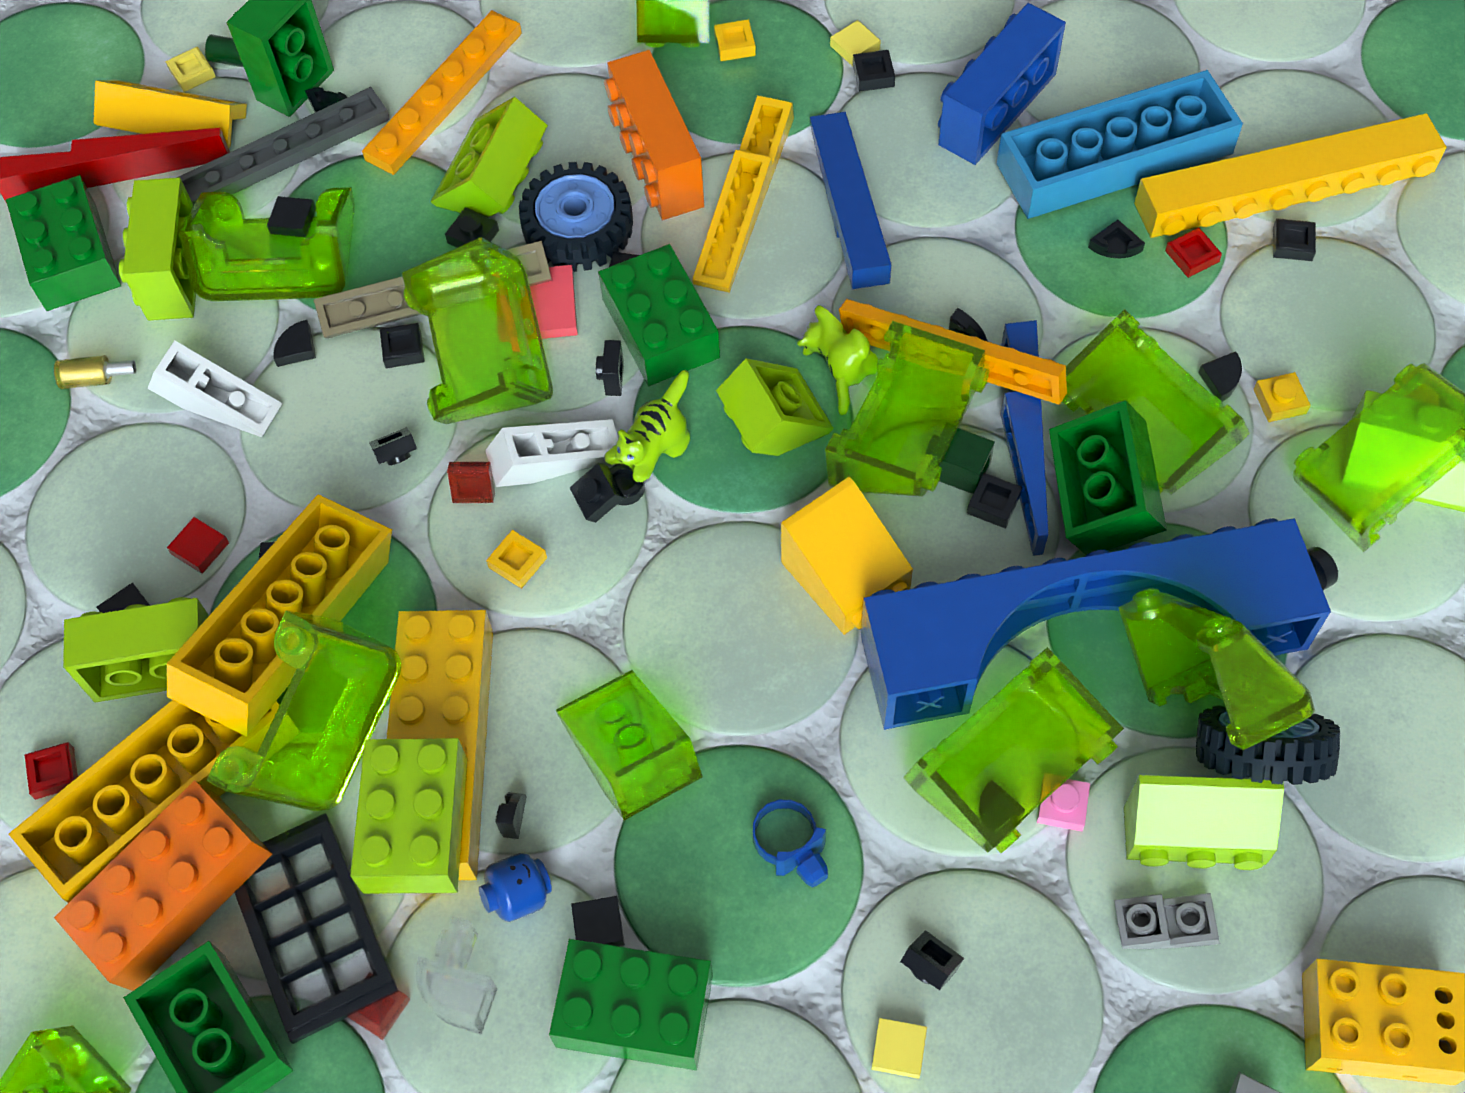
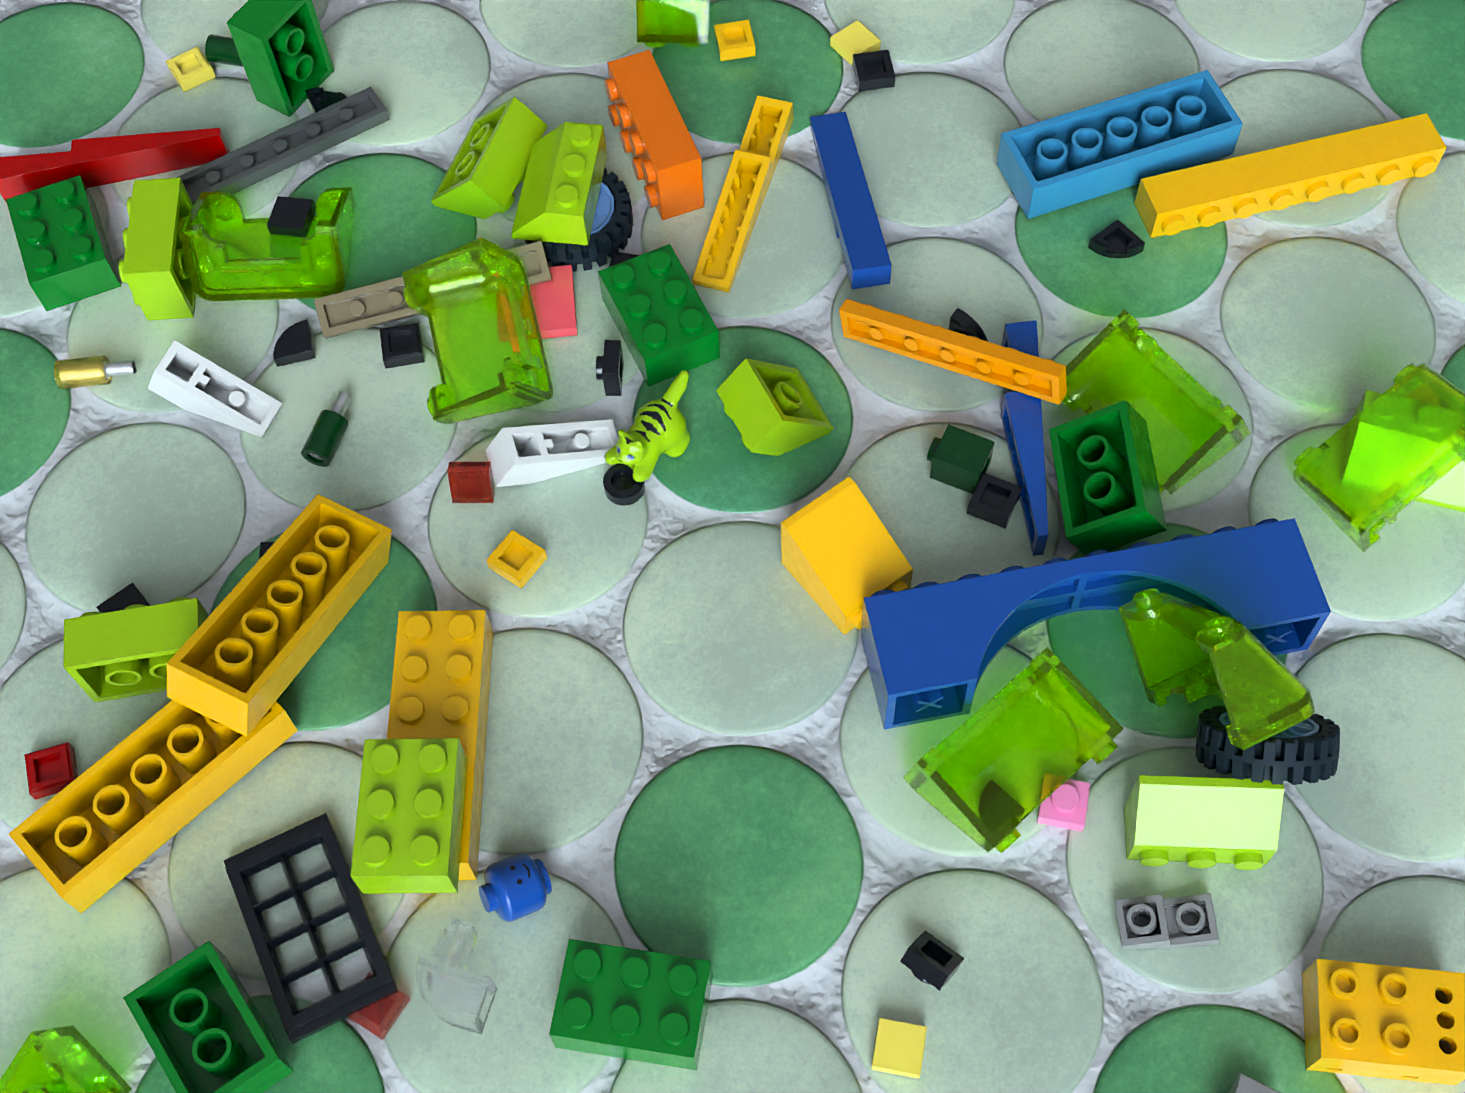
orange brick [54,780,272,991] -> none
yellow panel [94,80,247,148] -> none
red tile [167,517,229,574] -> none
clear neon green windscreen [206,610,401,811] -> none
light orange plate [362,10,522,175] -> none
black plate [369,427,417,465] -> none
black plate [445,207,499,257] -> none
black tile [495,792,527,839] -> none
clear neon green slope [556,670,703,820] -> none
black plate [570,463,625,523] -> none
black tile [571,896,625,946] -> none
blue piece [753,799,828,887] -> none
lime animal [797,305,879,415] -> none
clear neon green windscreen [825,321,989,497] -> none
blue brick [938,3,1066,165] -> none
red tile [1165,227,1222,278] -> none
black tile [1198,351,1242,403] -> none
yellow plate [1253,372,1311,422] -> none
black tile [1273,219,1316,261] -> none
black tile [1307,547,1338,590] -> none
none -> dark green piece [301,392,352,467]
none -> lime slope [511,122,607,245]

